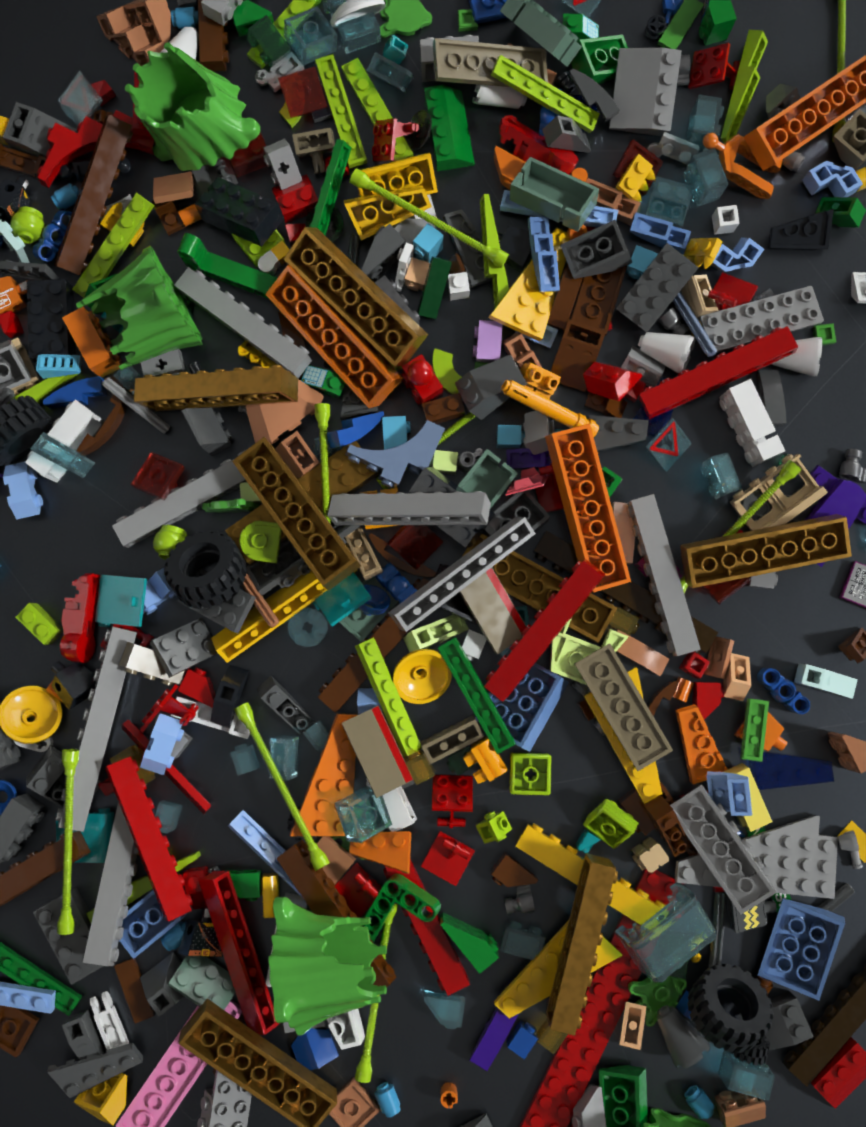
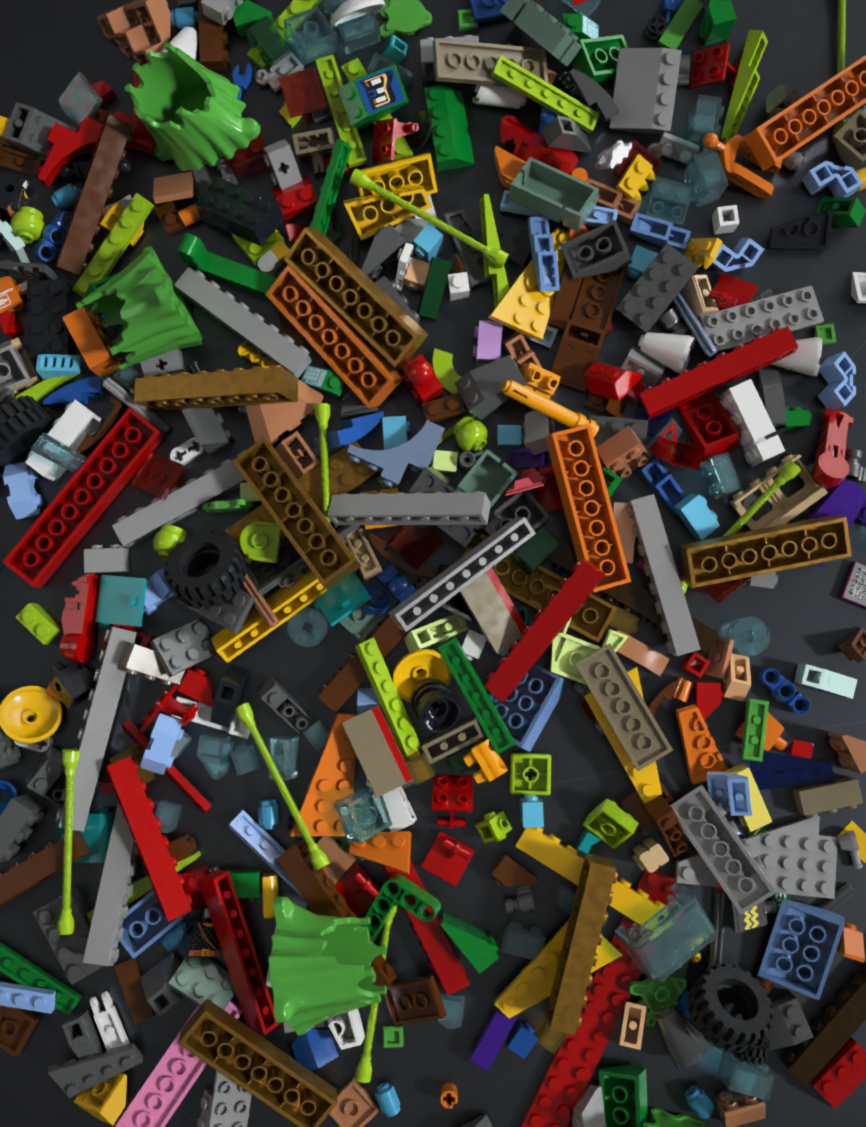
none -> red brick [3,407,165,588]
none -> light grey piece [84,544,129,574]
none -> reddish brown brick [167,834,197,862]
none -> white beam [170,437,205,466]
none -> clear light blue slope [197,732,234,780]
none -> blue hand [232,61,252,101]
none -> dark azure brick [258,799,279,829]
none -> slope [338,65,409,130]
none -> reddish brown tile [383,975,447,1026]
none -> bright green tile [383,1024,404,1048]
none -> black wheel [410,679,460,733]
none -> lime piece [452,416,488,452]
none -> clear green brick [512,527,560,576]
none -> medium azure piece [519,795,544,828]
none -> clear piece [594,140,633,170]
none -> nougat slope [596,425,653,478]
none -> blue slope [636,457,686,516]
none -> red piece [653,436,704,470]
none -> medium azure piece [673,493,720,540]
none -> red slope [677,392,741,462]
none -> clear light blue plate [729,617,771,656]
none -> green brick [780,407,812,430]
none -> red slope [785,740,814,759]
none -> dark tan brick [792,777,863,818]
none -> piece [811,409,854,489]
none -> light blue brick [818,351,856,410]
none -> orange slope [836,921,865,963]

